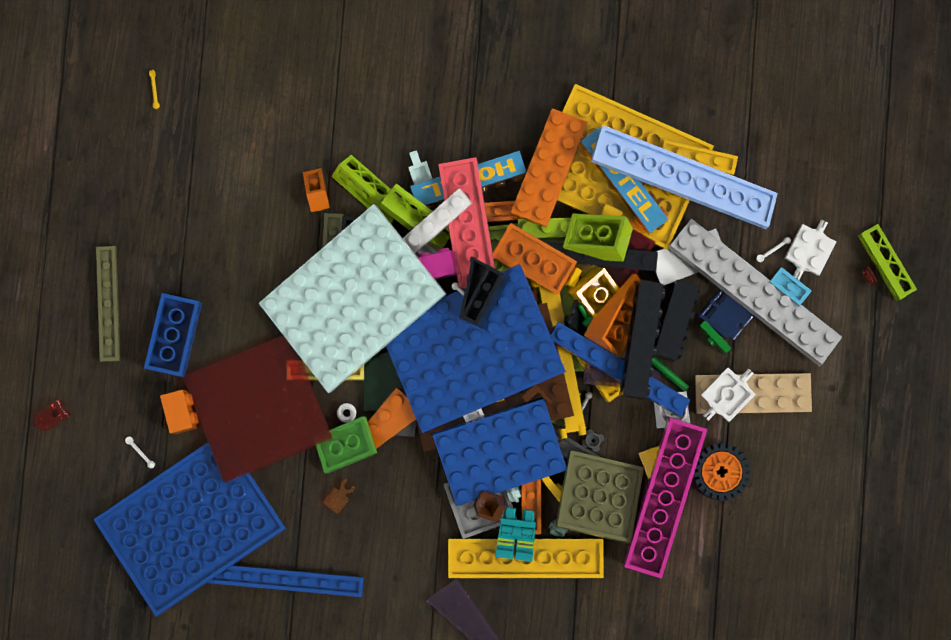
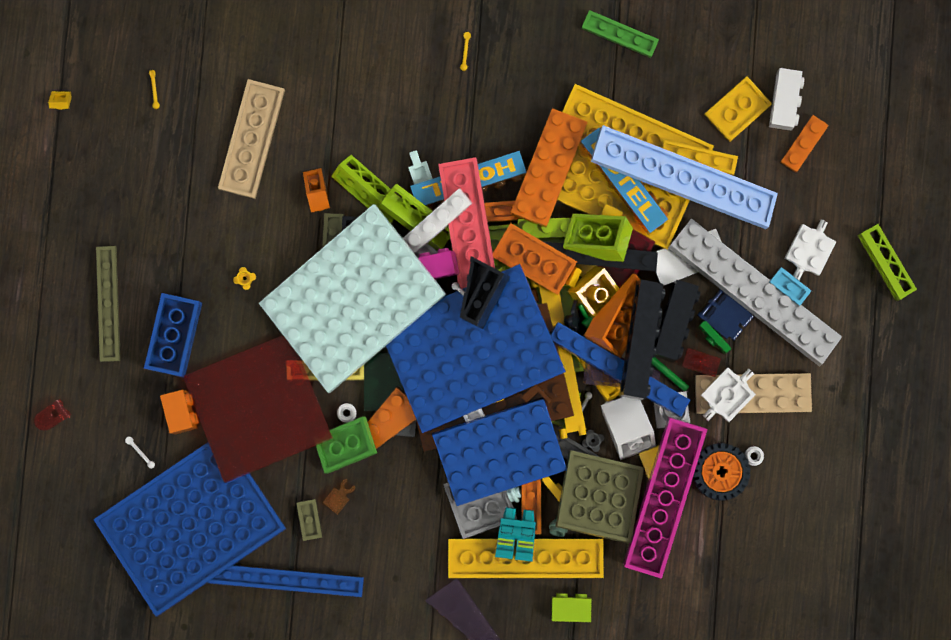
reddish brown panel [474,490,506,522] -> none
white hinge [756,237,791,262] -> none
clear red tile [862,266,877,286] -> none
none -> yellow plate [48,91,71,110]
none -> tan plate [218,79,285,199]
none -> yellow plate [233,267,256,290]
none -> olive plate [296,499,323,541]
none -> yellow hinge [460,32,471,71]
none -> lime piece [551,593,591,622]
none -> bright green plate [581,10,659,58]
none -> white slope [601,397,656,460]
none -> clear red hips [682,348,721,377]
none -> yellow tile [704,76,772,142]
none -> white plate [744,446,764,466]
none -> white brick [769,68,804,131]
none -> orange plate [780,115,829,173]

